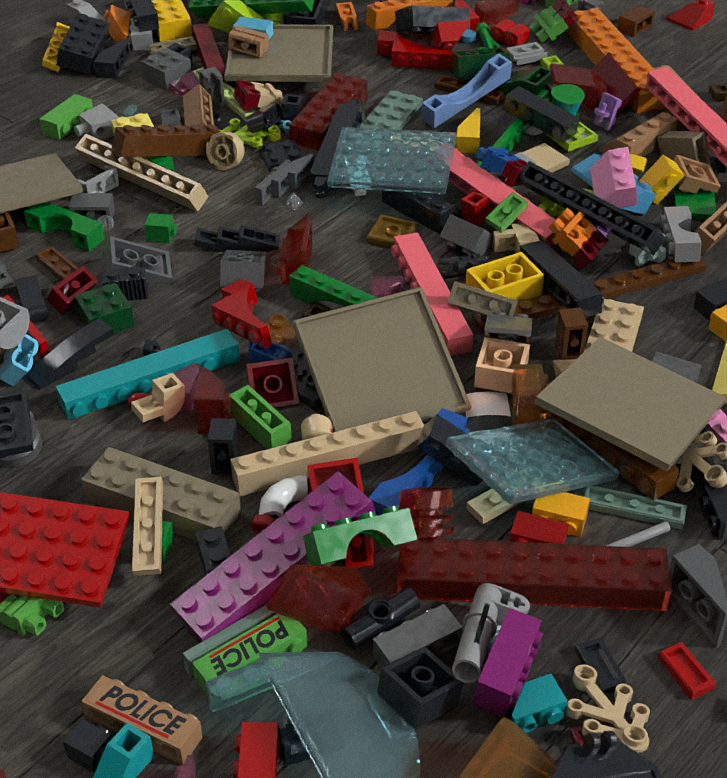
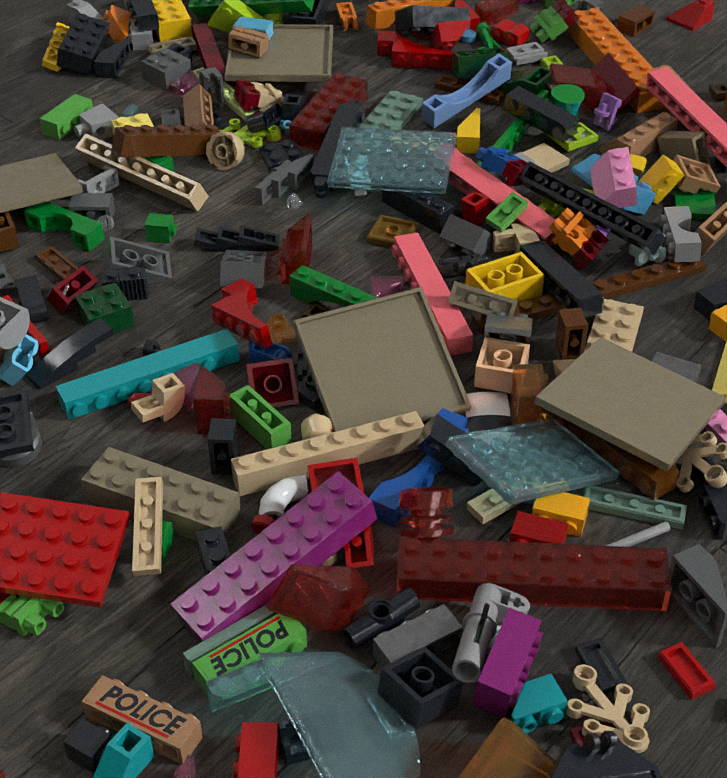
arch [302,506,417,568] -> none

